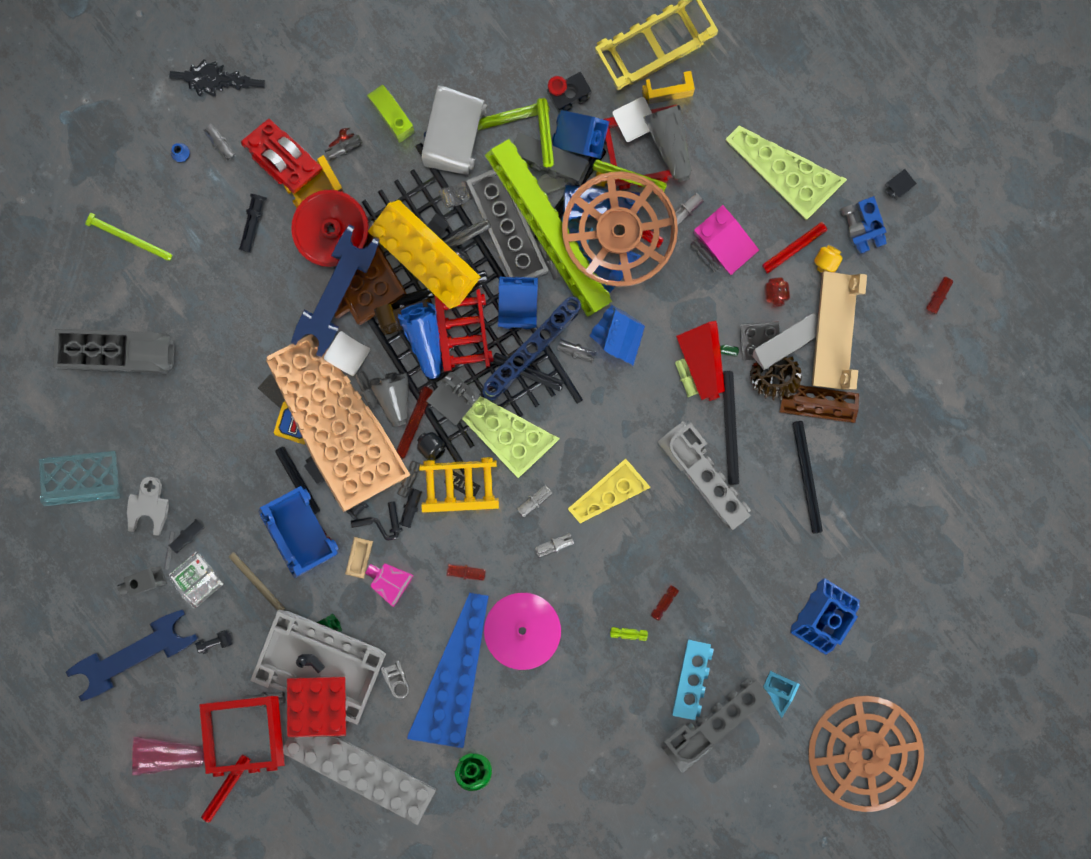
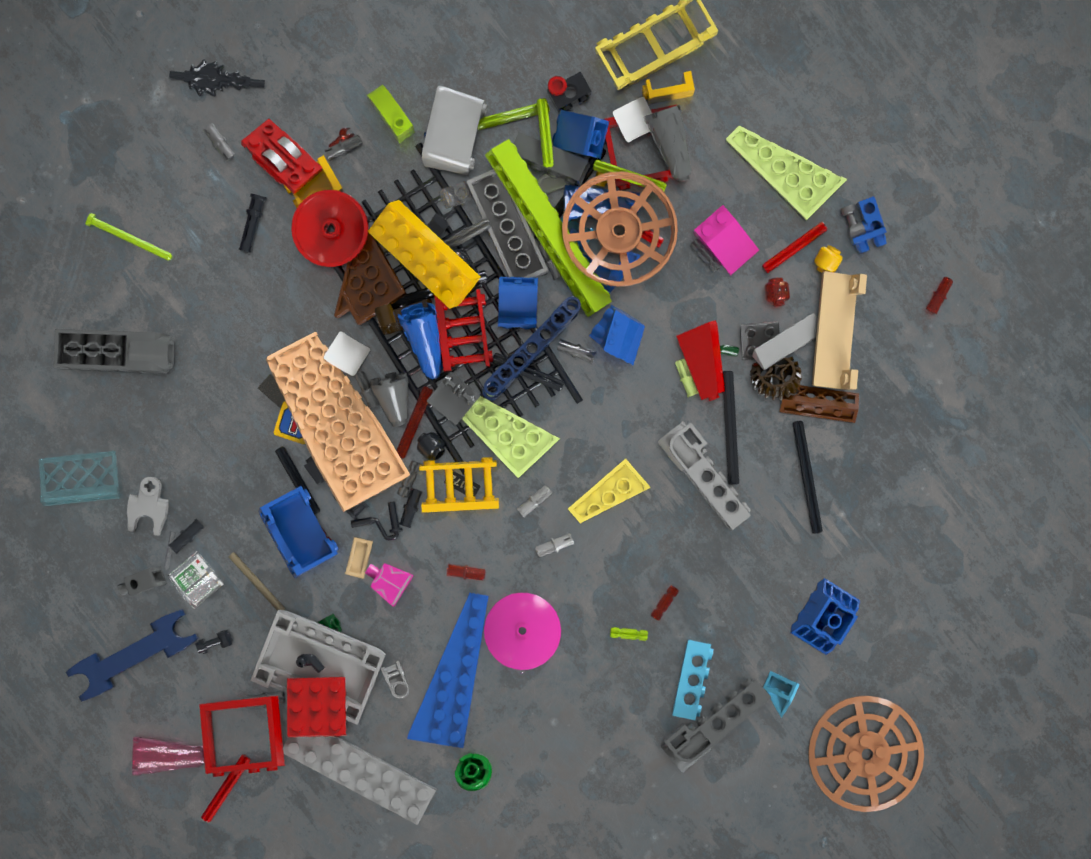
blue cone [171,143,190,162] -> none
dark blue piece [291,224,379,358] -> none
light grey axle [675,193,704,225] -> none
black brick [885,169,917,200] -> none

